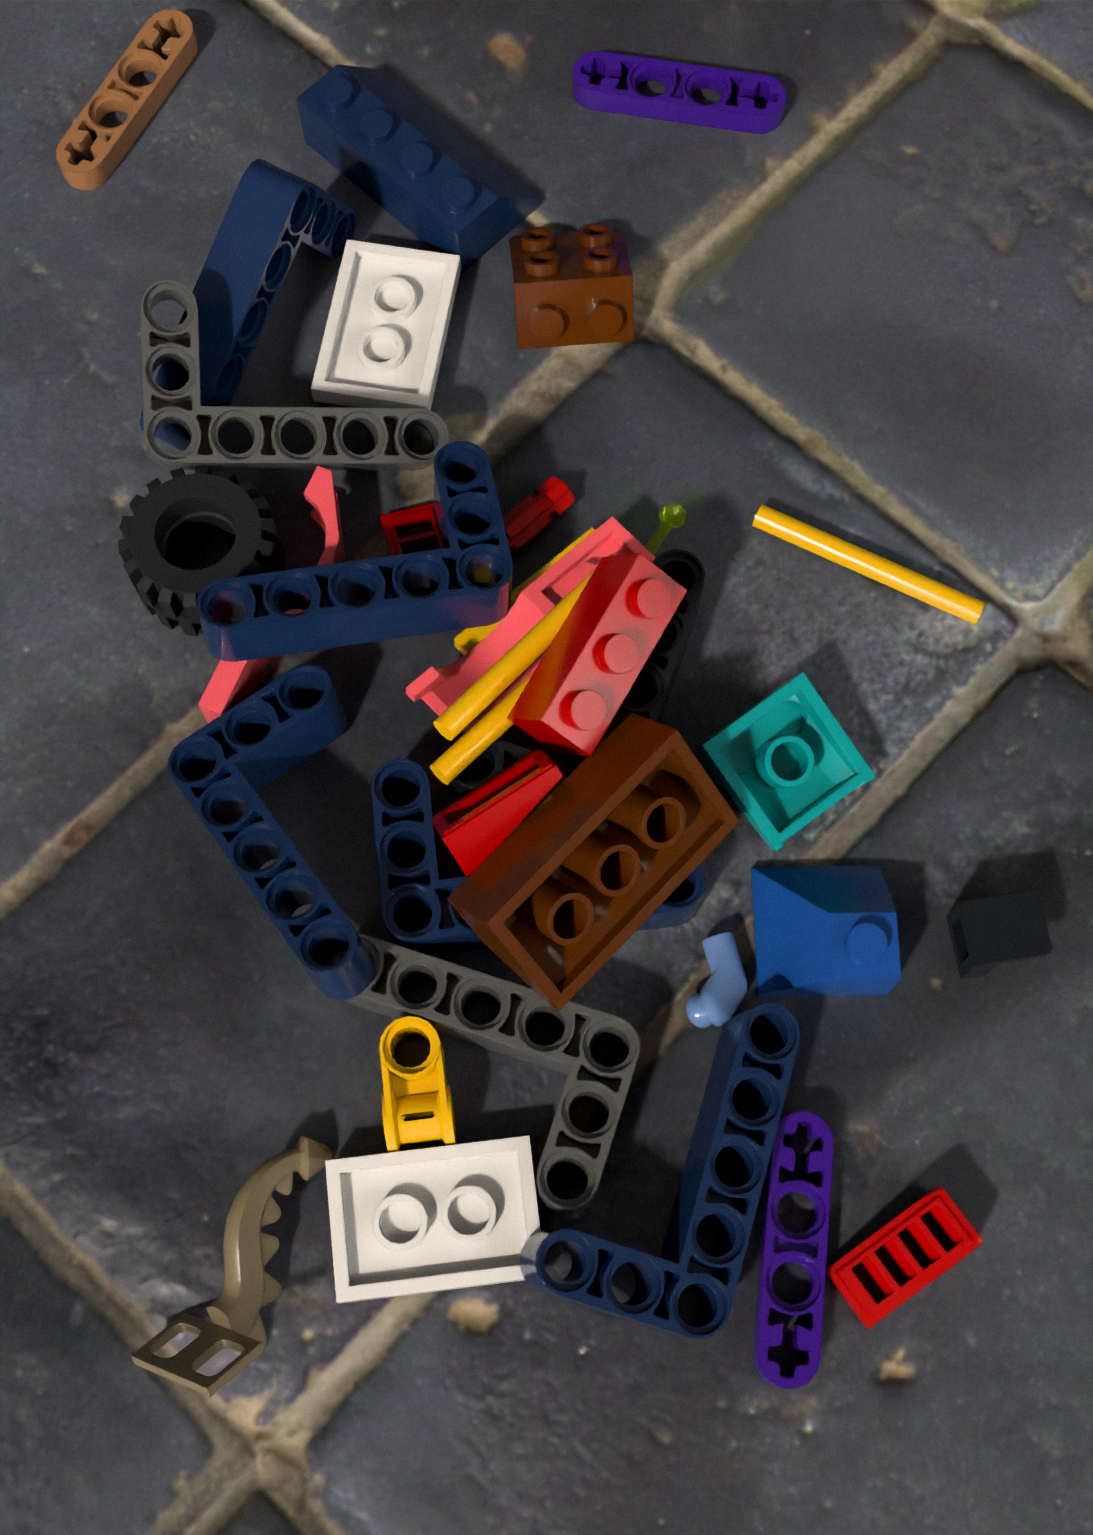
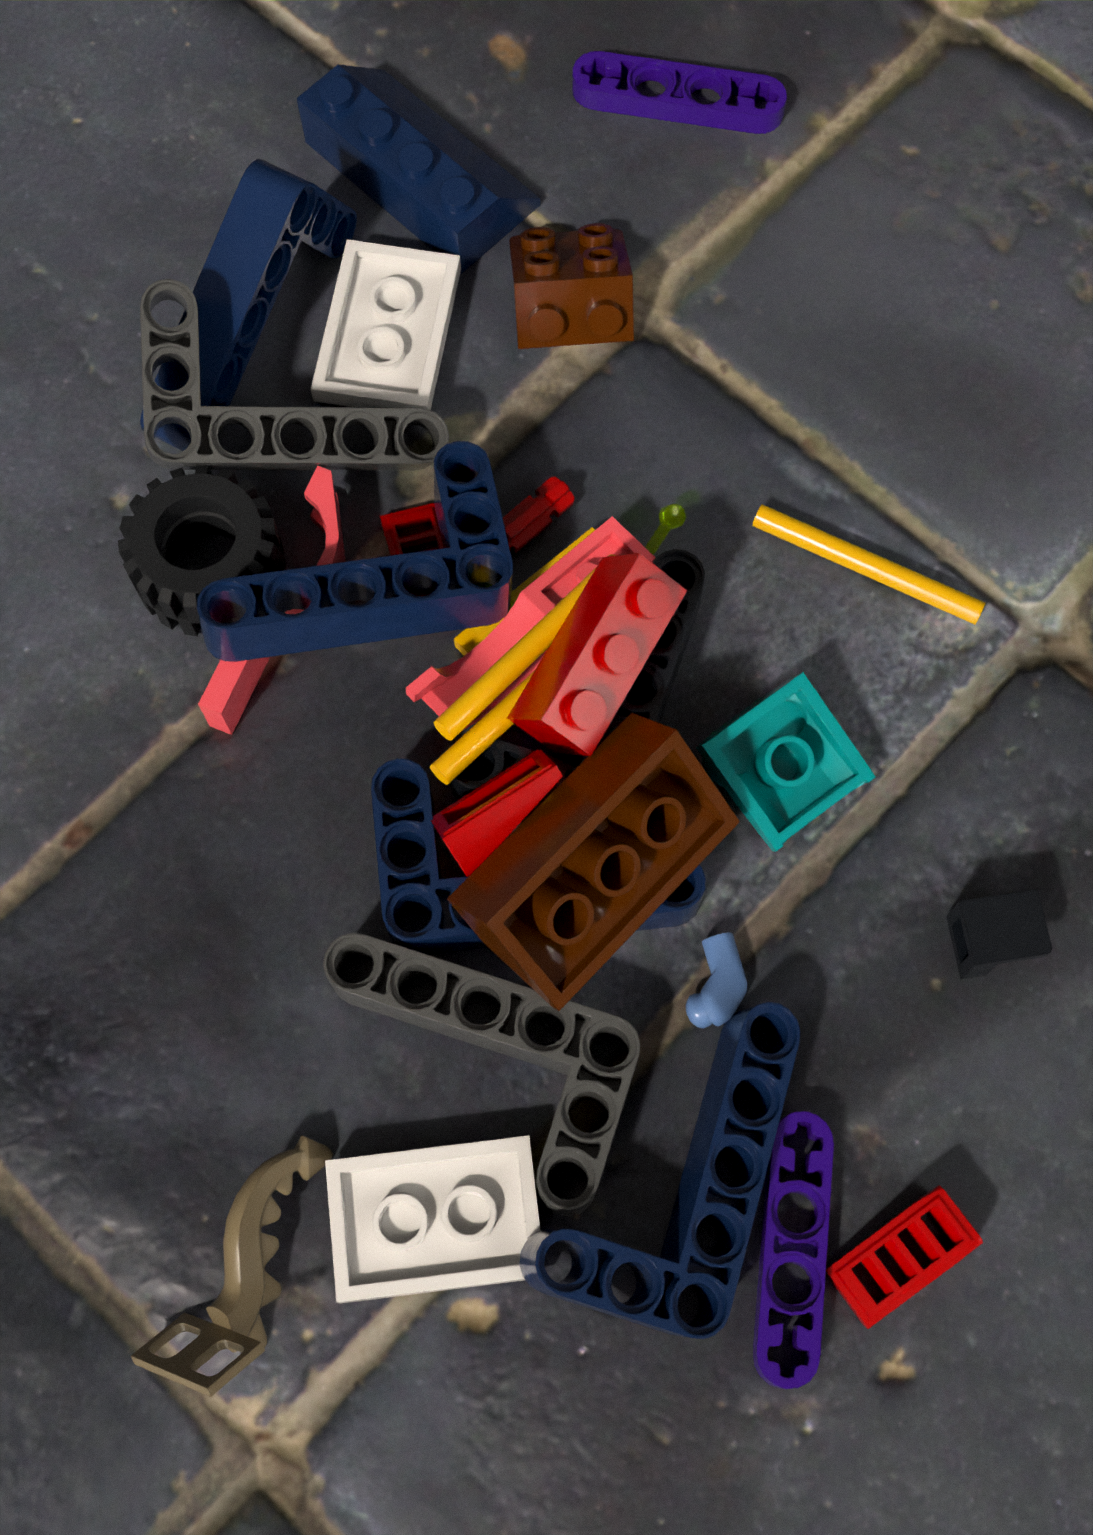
medium nougat beam [56,9,198,190] -> none
dark blue beam [167,664,374,1000] -> none
yellow piece [379,1016,456,1153] -> none
blue slope [750,866,902,997] -> none

